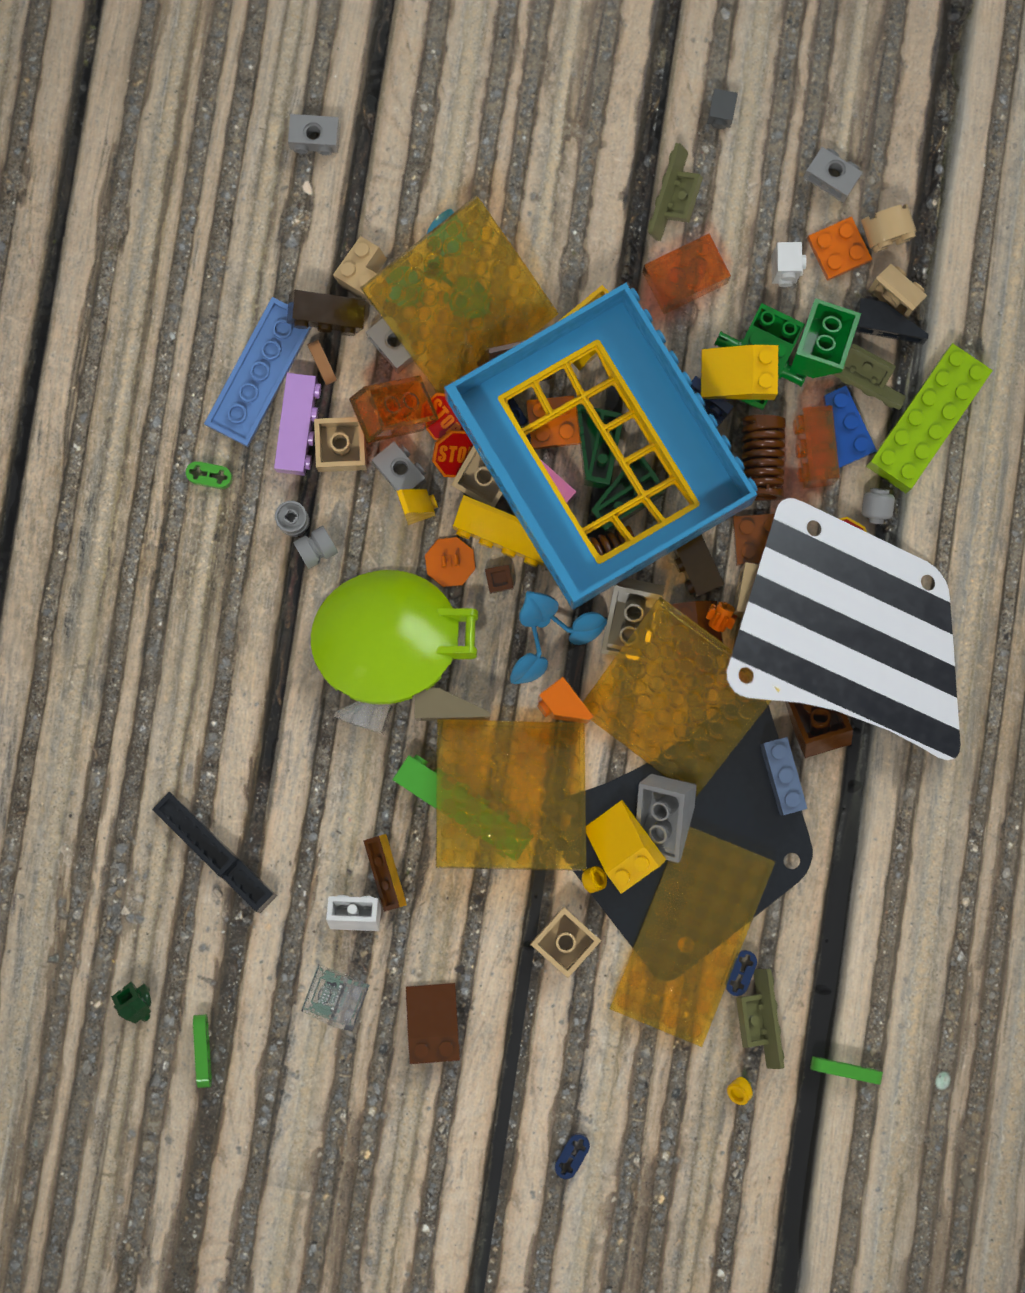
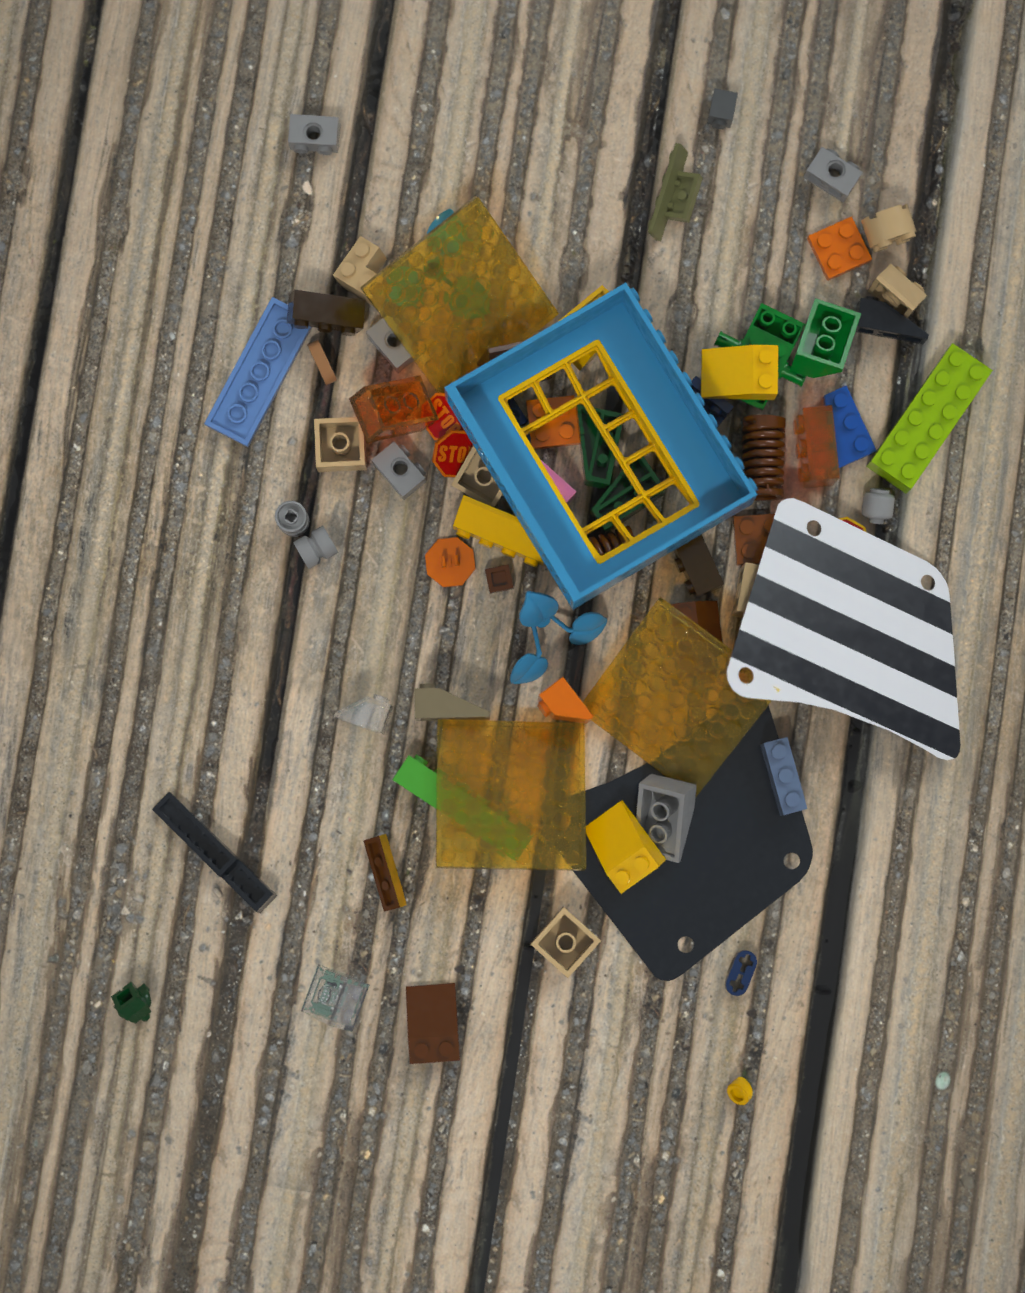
bright green beam [186,462,233,489] -> none
bright green beam [193,1014,212,1088] -> none
lavender brick [274,373,321,476] -> none
lime dish [311,570,478,704] -> none
white brick [326,895,381,931] -> none
yellow slope [397,489,438,525] -> none
dark blue beam [555,1133,590,1179] -> none
yellow tile [582,866,607,893] -> none
dark tan slope [601,578,665,663] -> none
clear yellow plate [609,827,775,1047] -> none
clear orange brick [643,233,731,314] -> none
orange gear [706,601,738,632] -> none
olive bracket [736,968,784,1069] -> none
white brick [771,242,806,287] -> none
reddish brown slope [785,701,853,758] -> none
bright green beam [810,1056,883,1085] -> none
olive bracket [832,343,906,410] -> none

